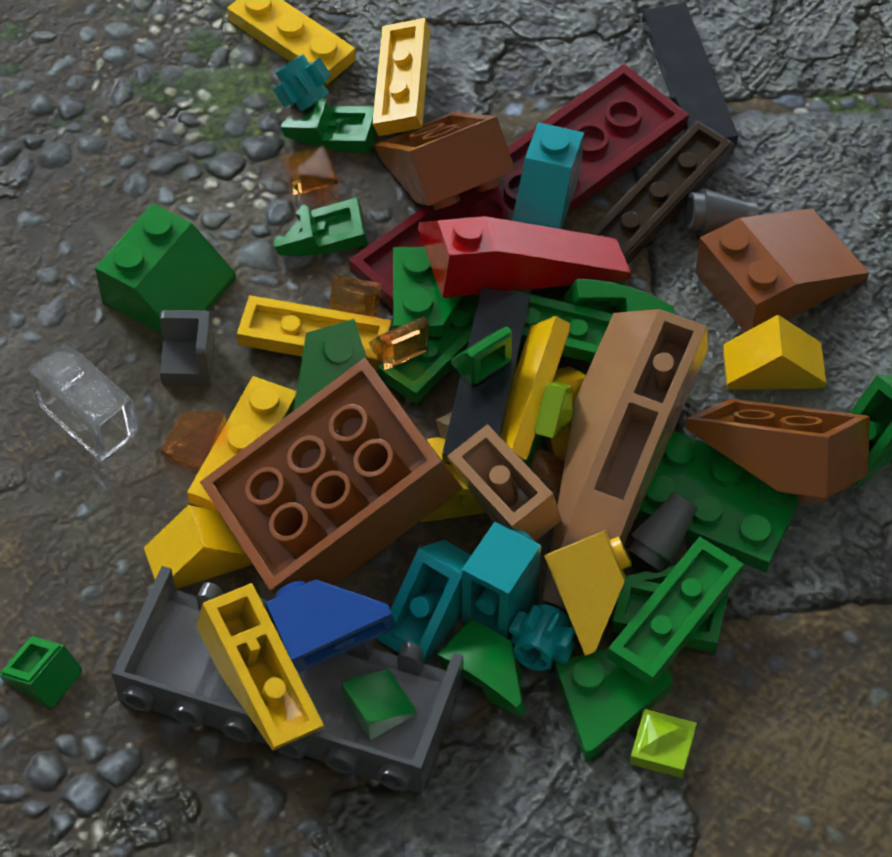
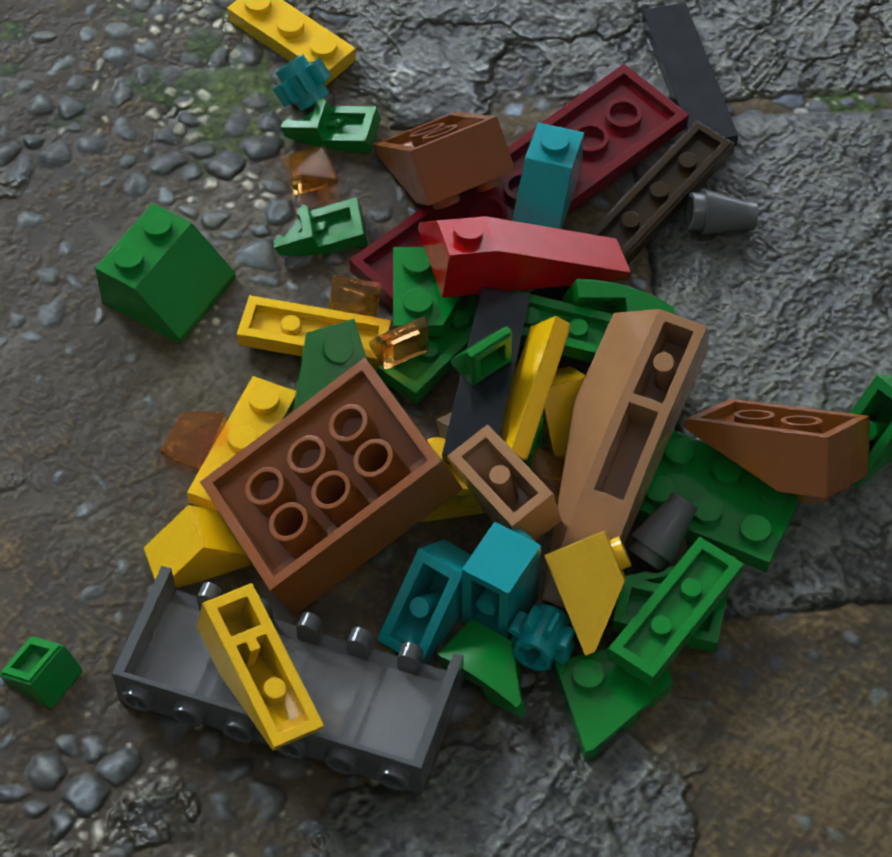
clear brick [28,341,139,462] -> none
dark grey panel [160,310,215,385] -> none
blue slope [266,579,397,673] -> none
green slope [341,669,417,740] -> none
yellow plate [372,18,431,136] -> none
lime tile [535,381,574,438] -> none
lime tile [630,709,697,778] -> none
dark orange slope [695,208,869,332] -> none
yellow slope [723,315,826,390] -> none

